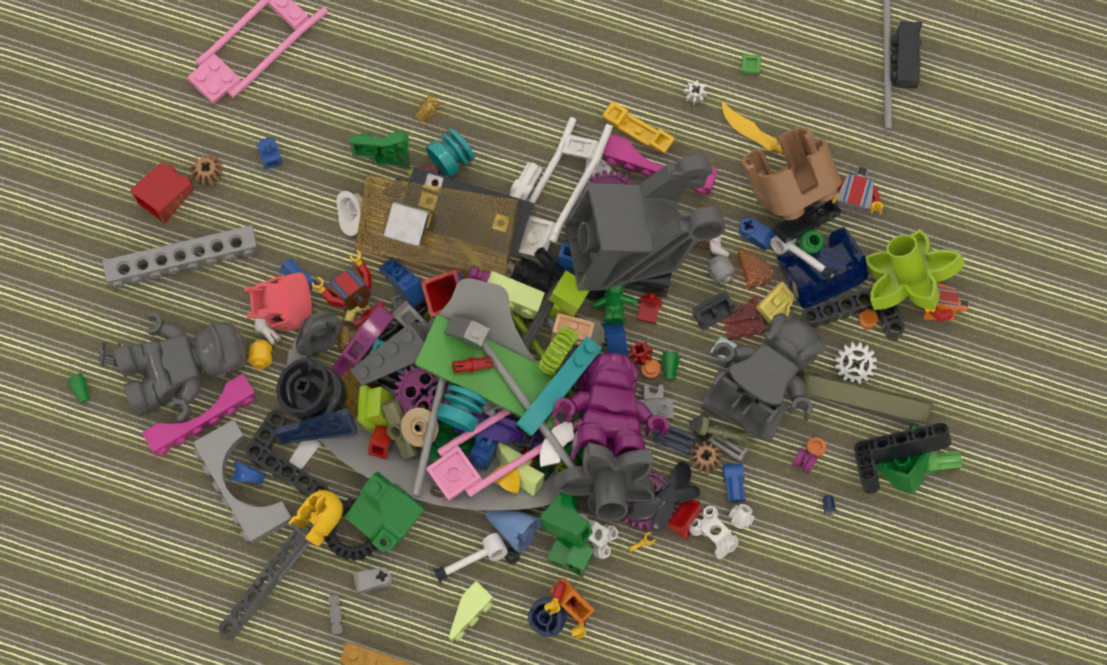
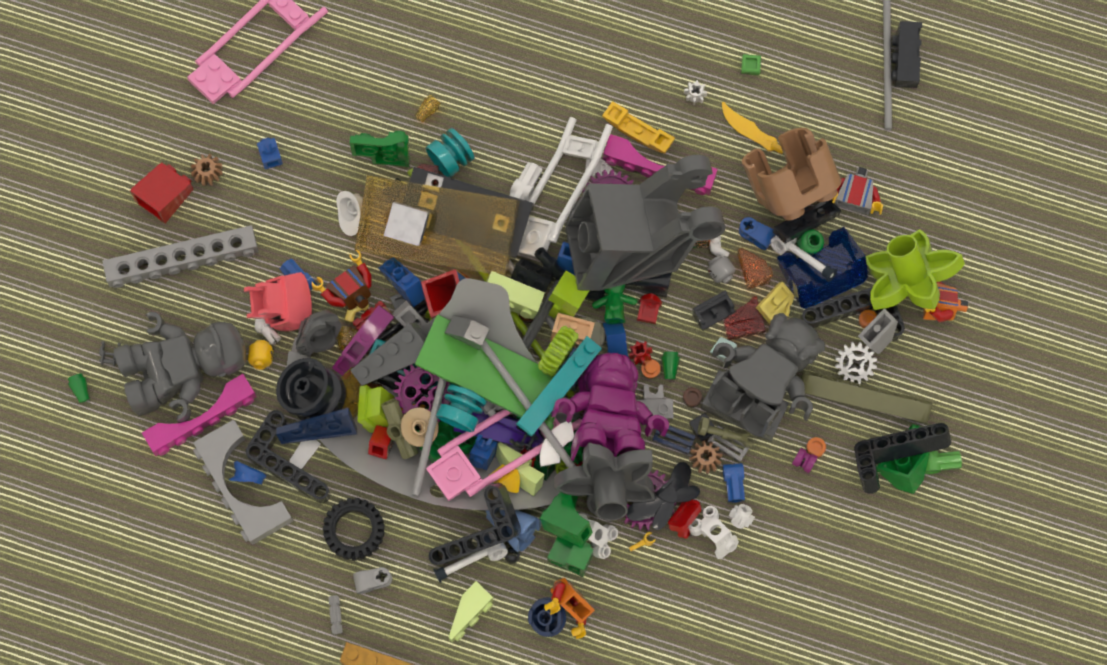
piece [219,490,343,639] -> none
green slope [345,472,426,552] -> none
red pin [452,356,493,374] -> none
magenta wheel [467,265,491,282] -> none
dark blue piece [822,495,836,515] -> none
none -> black beam [428,483,521,565]
none -> reddish brown tile [683,387,702,408]
none -> light grey slope [858,308,898,354]

